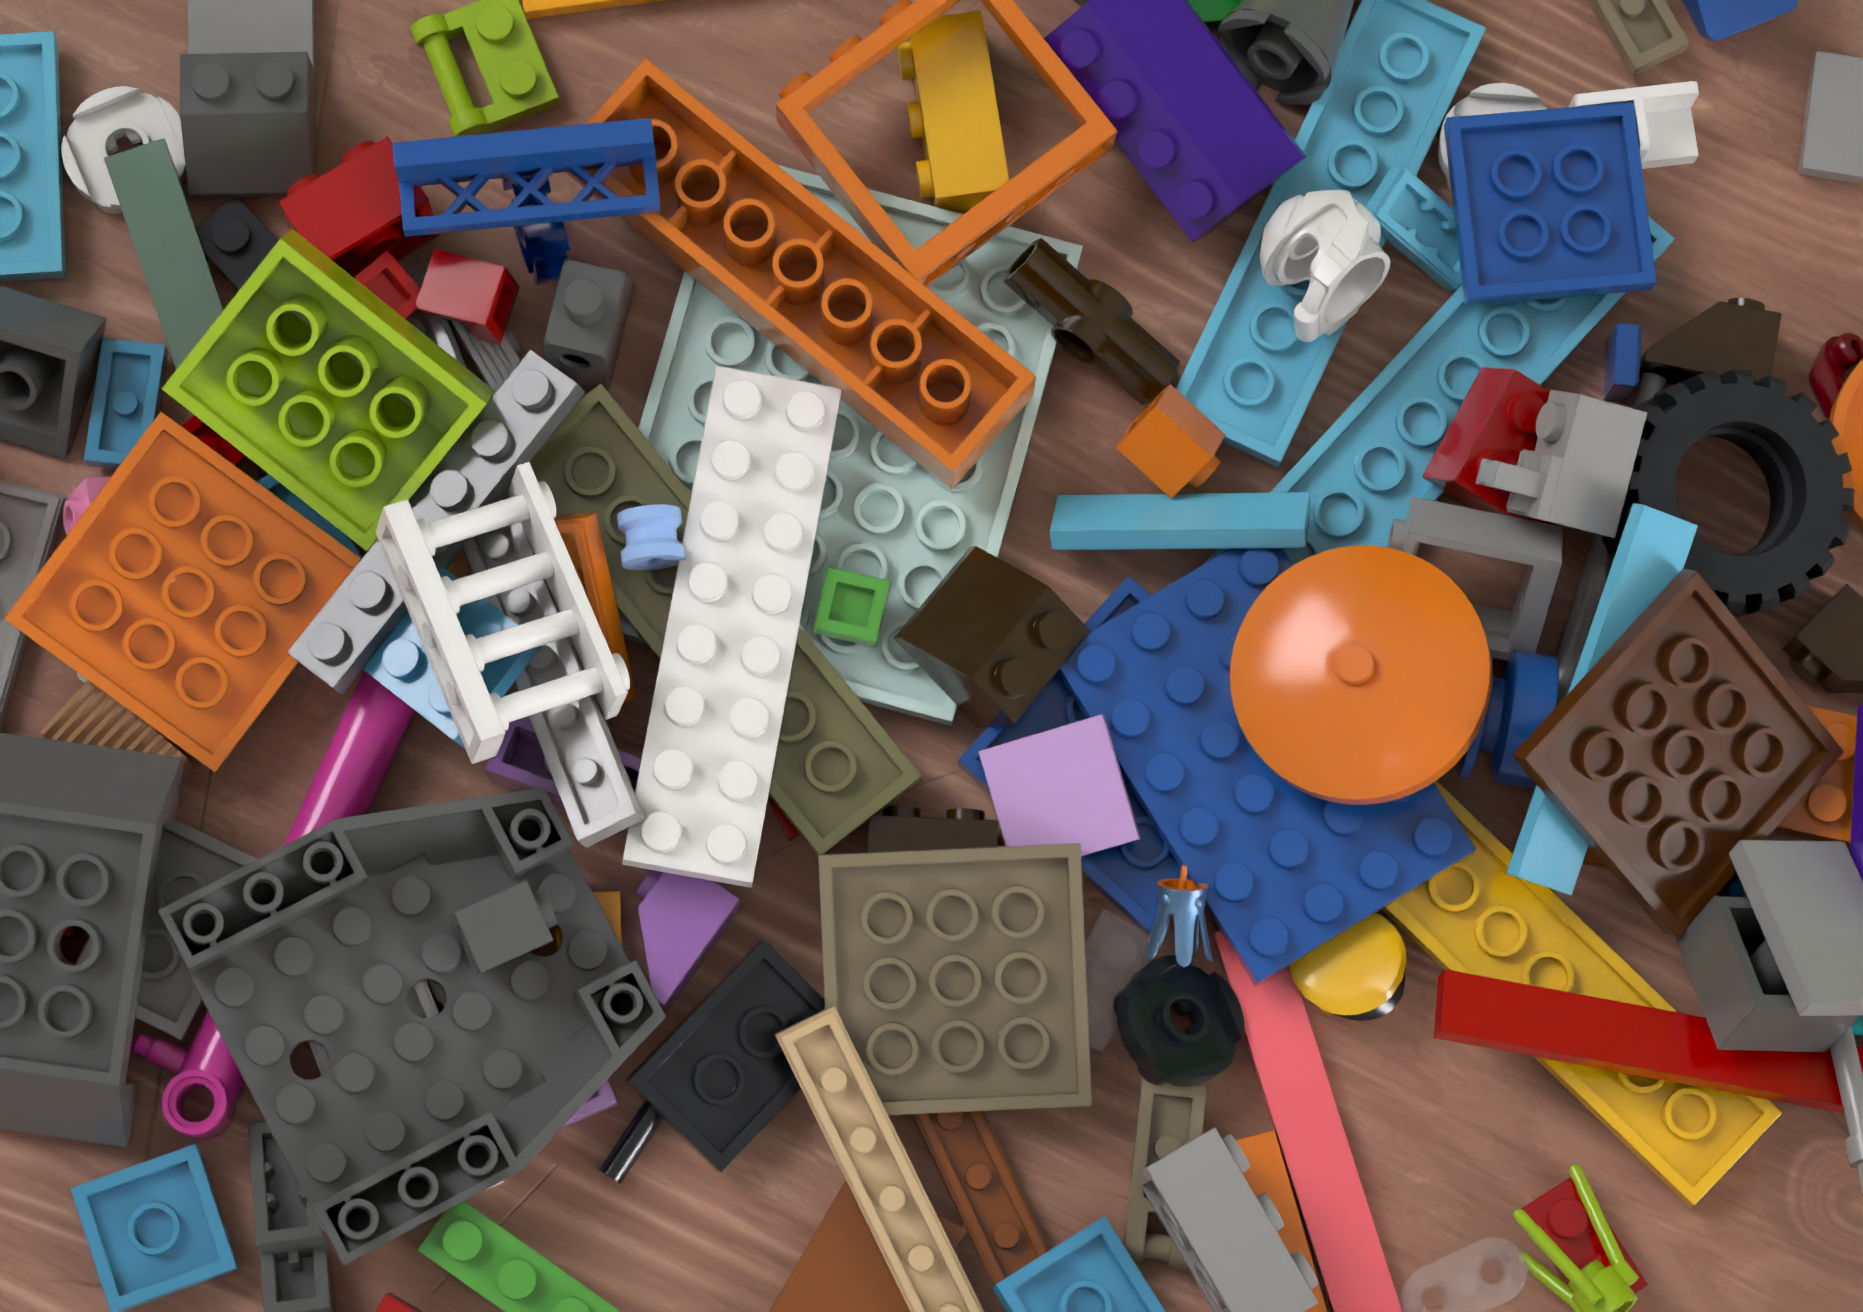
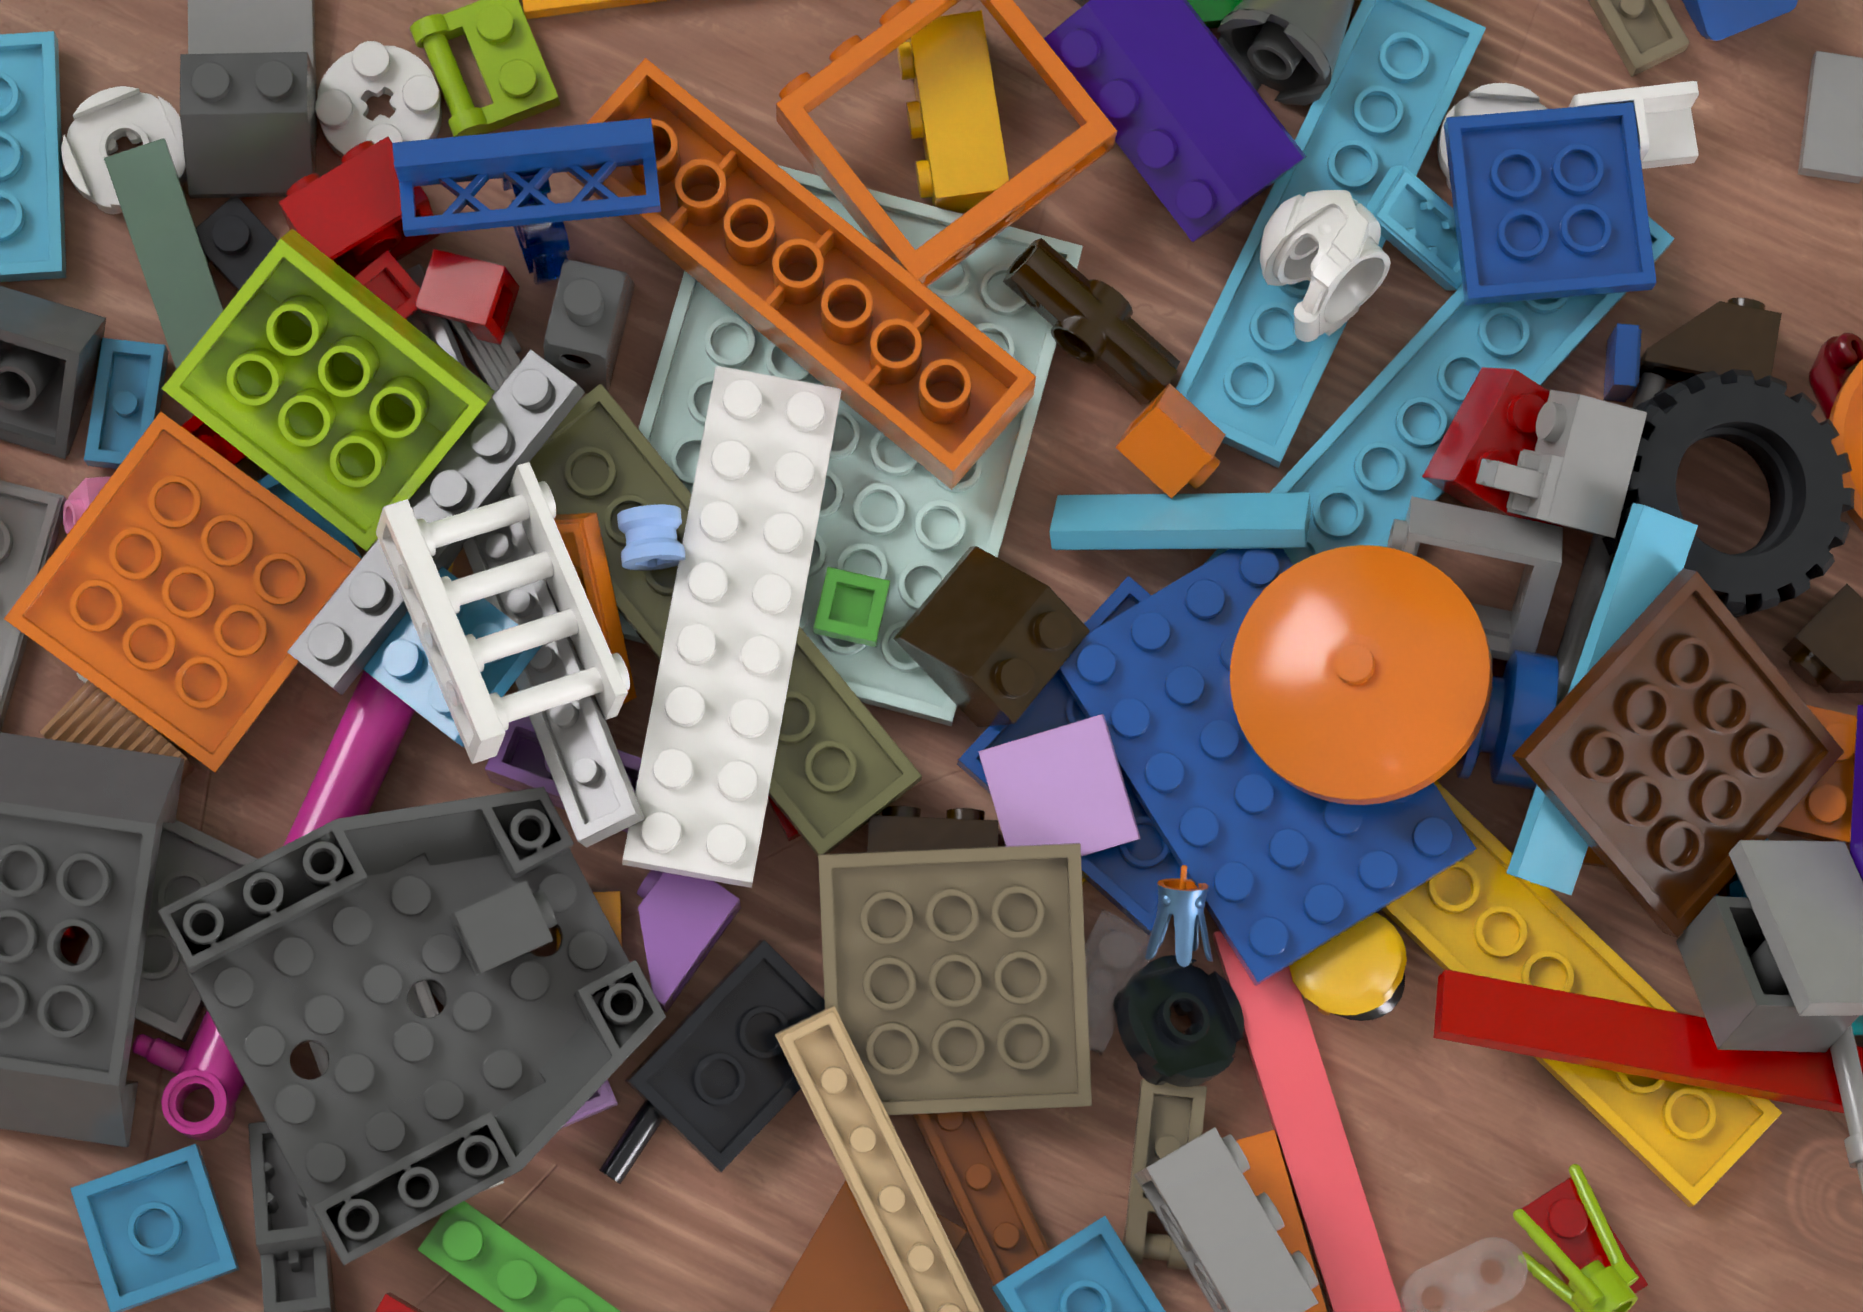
none -> white plate [315,41,442,158]

